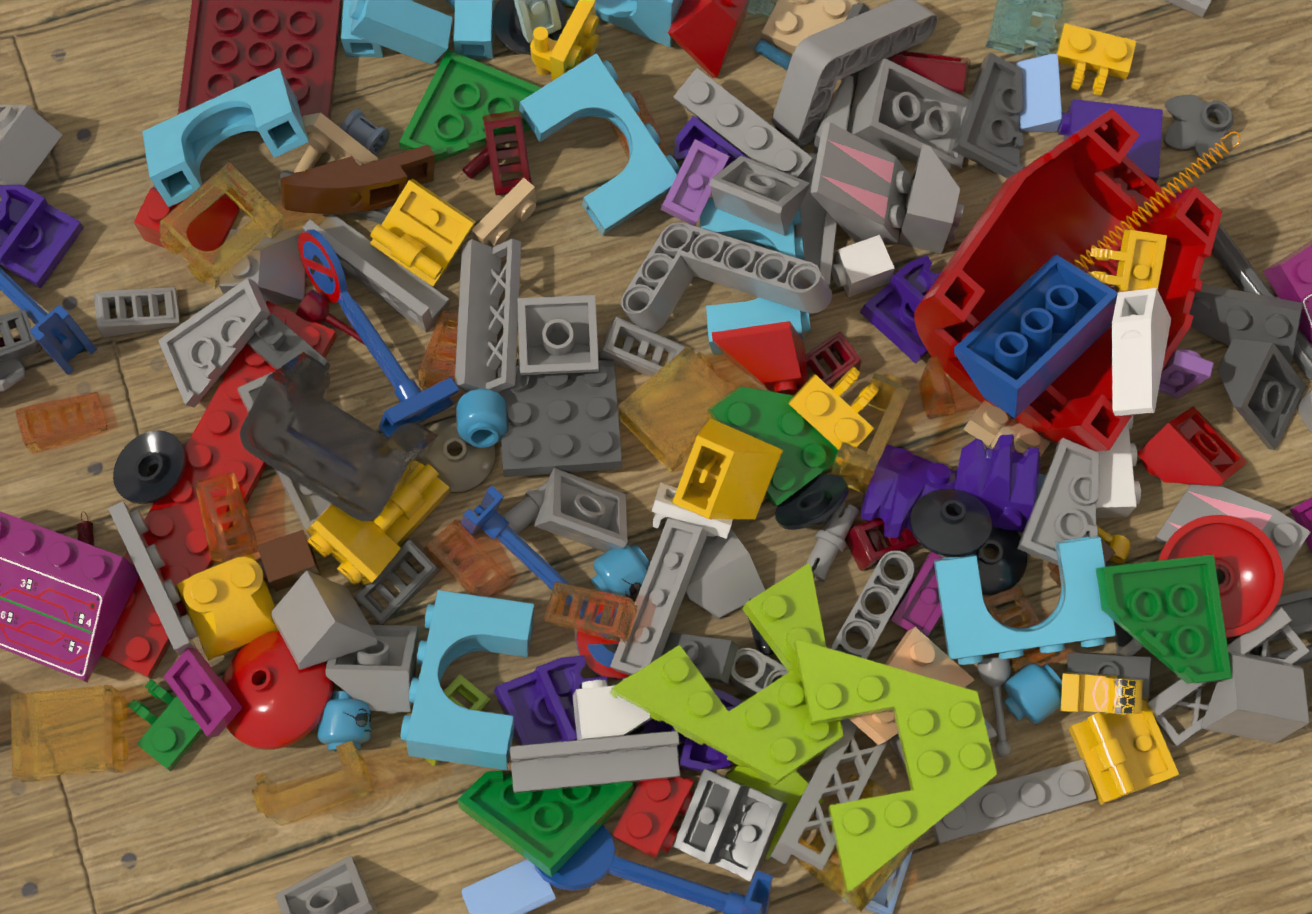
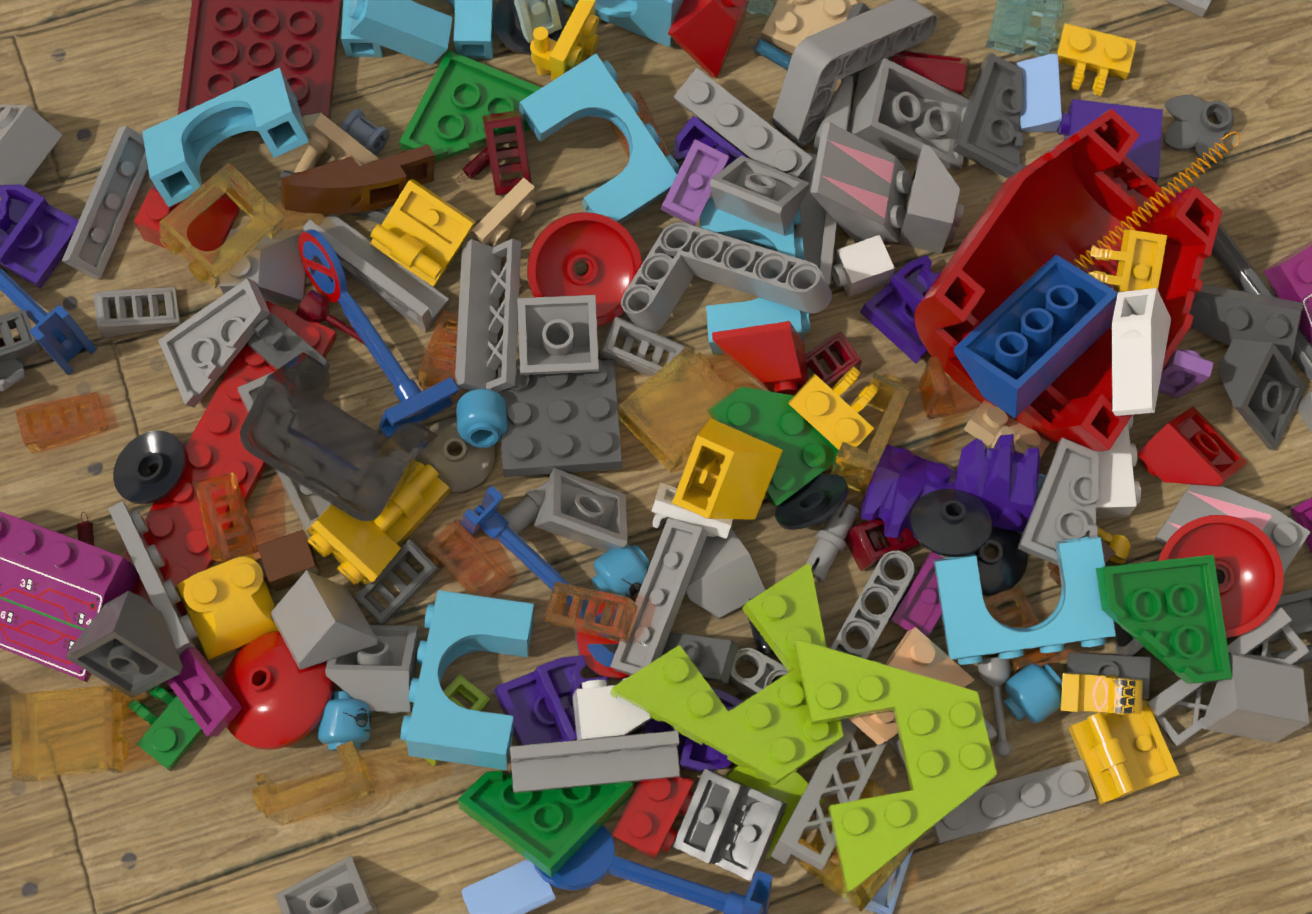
none -> light grey plate [62,126,148,279]
none -> dark grey slope [65,591,183,698]
none -> red dish [527,212,642,327]

